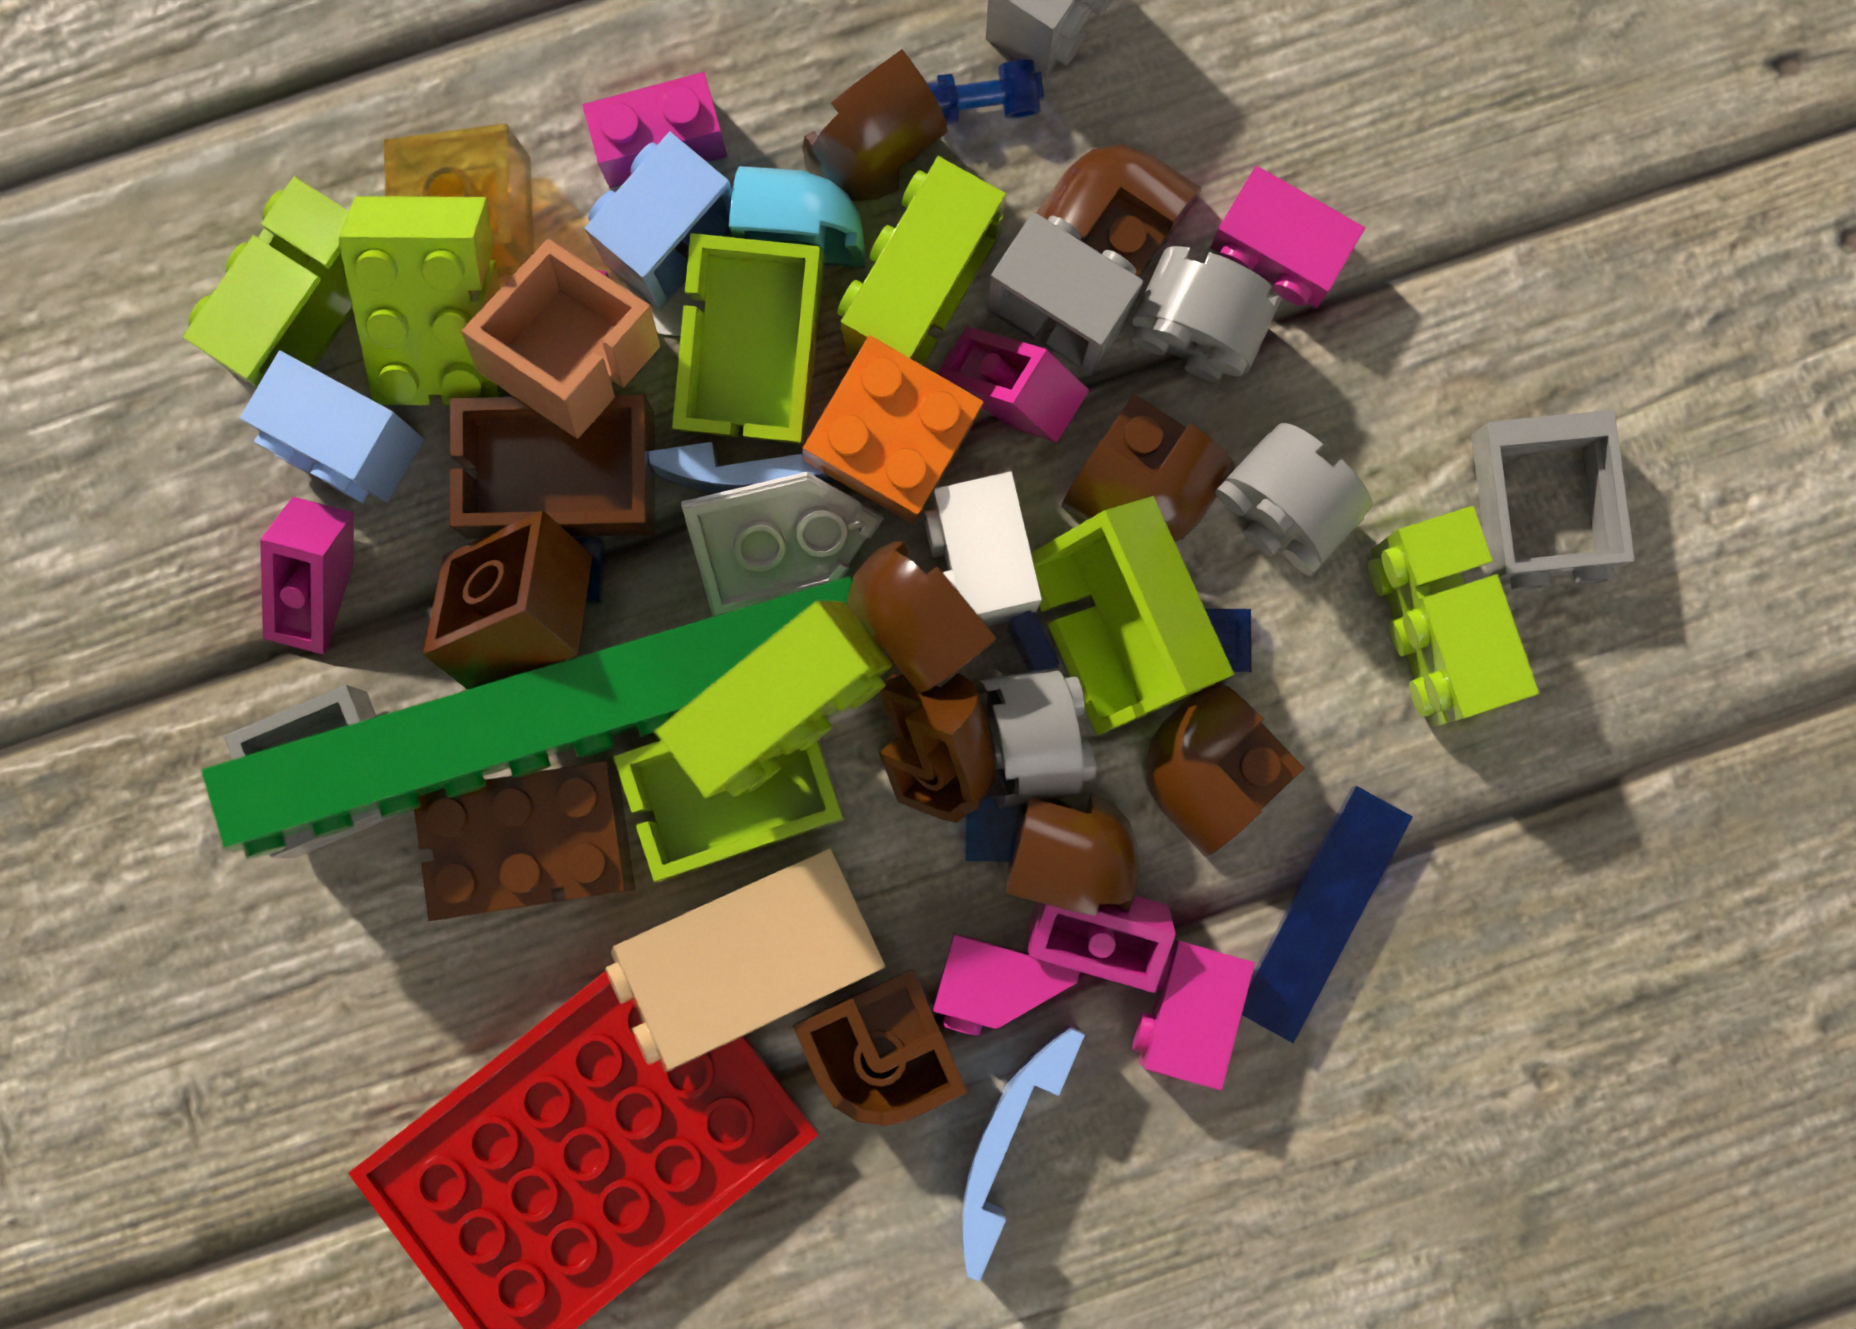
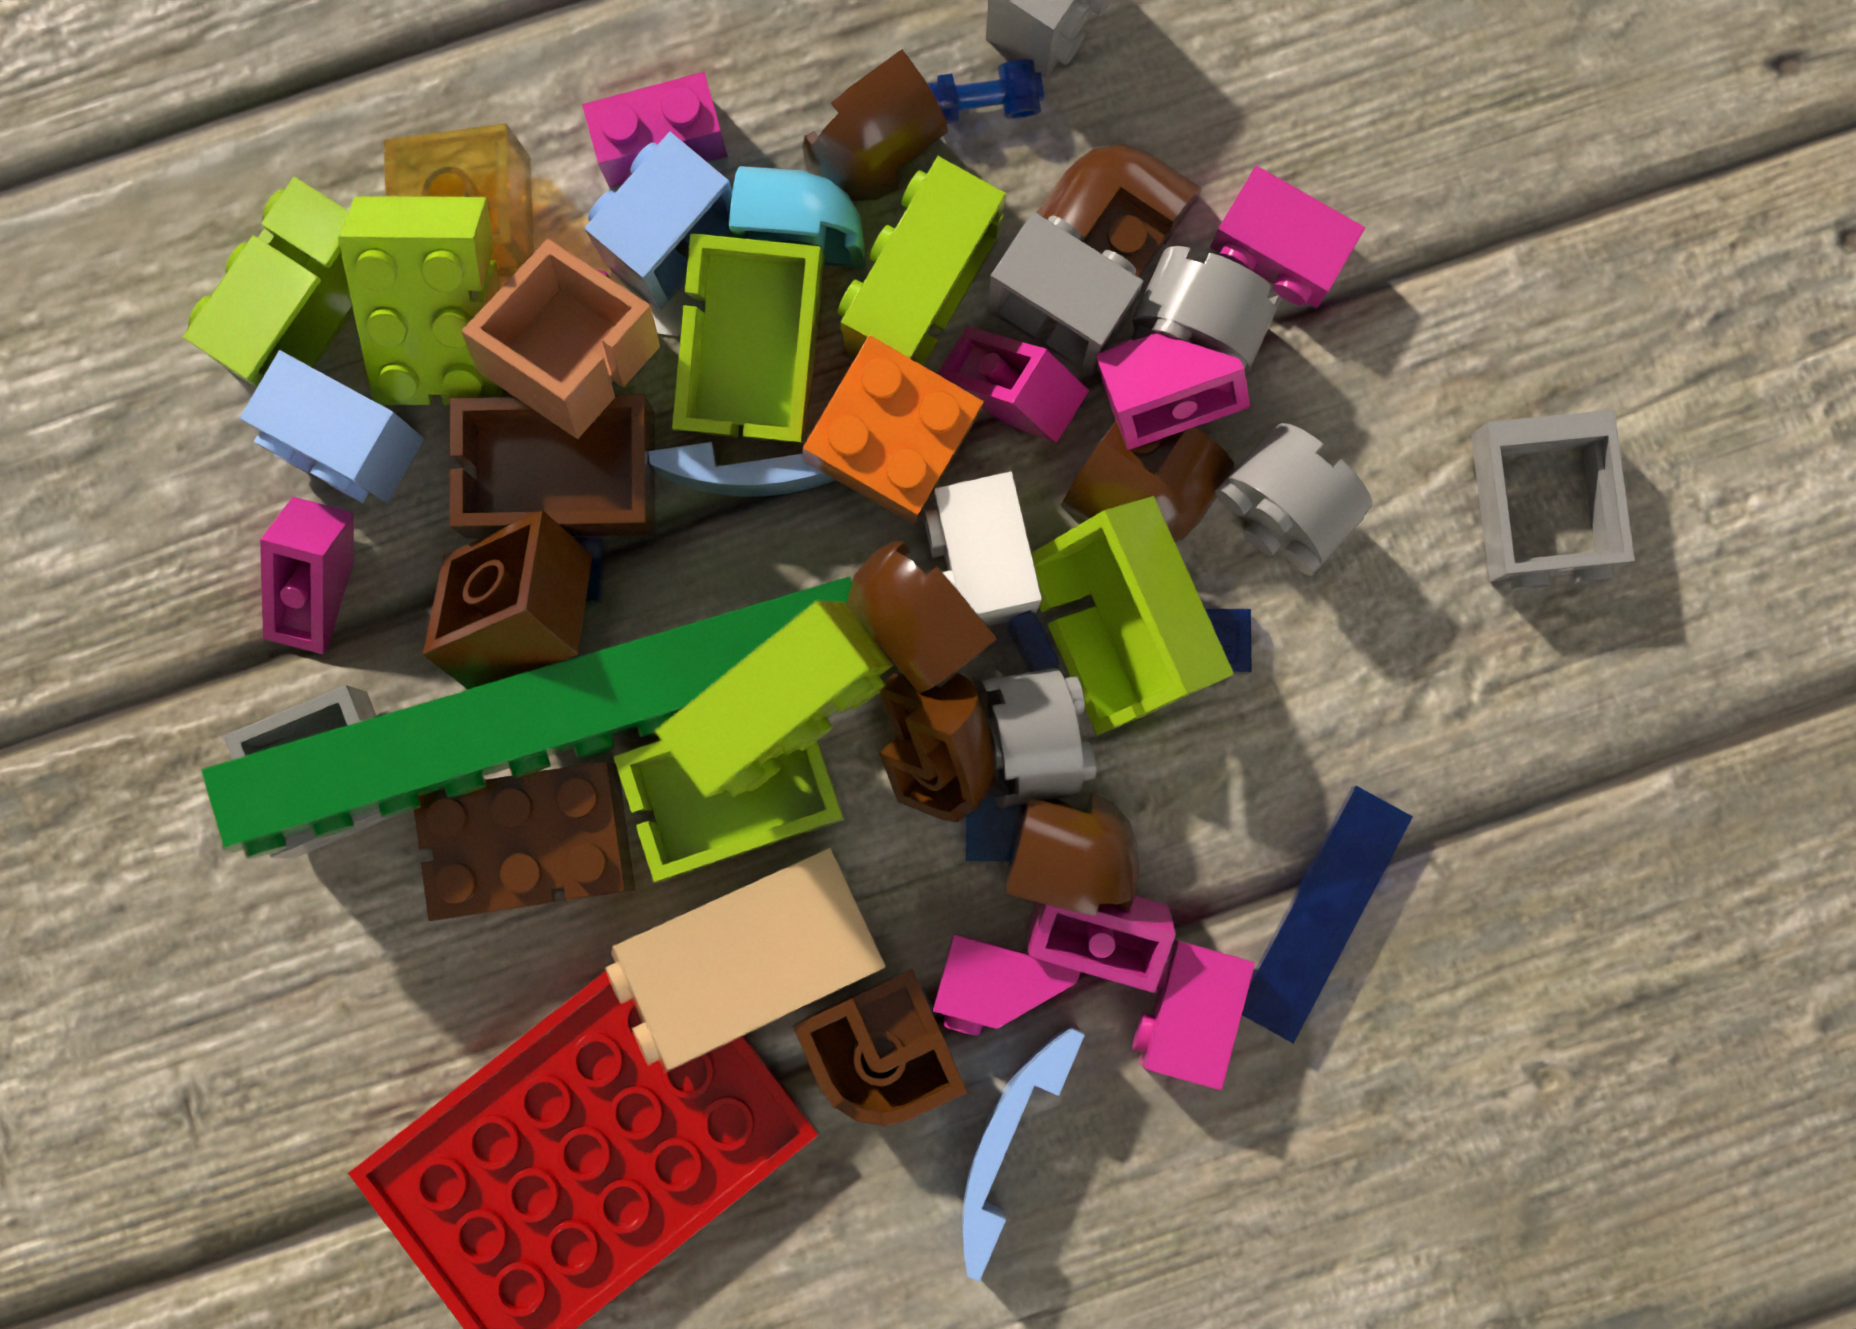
white tile [681,472,884,617] -> none
reddish brown brick [1145,681,1305,857] -> none
lime piece [1368,505,1540,727] -> none
none -> dark pink slope [1095,333,1250,450]

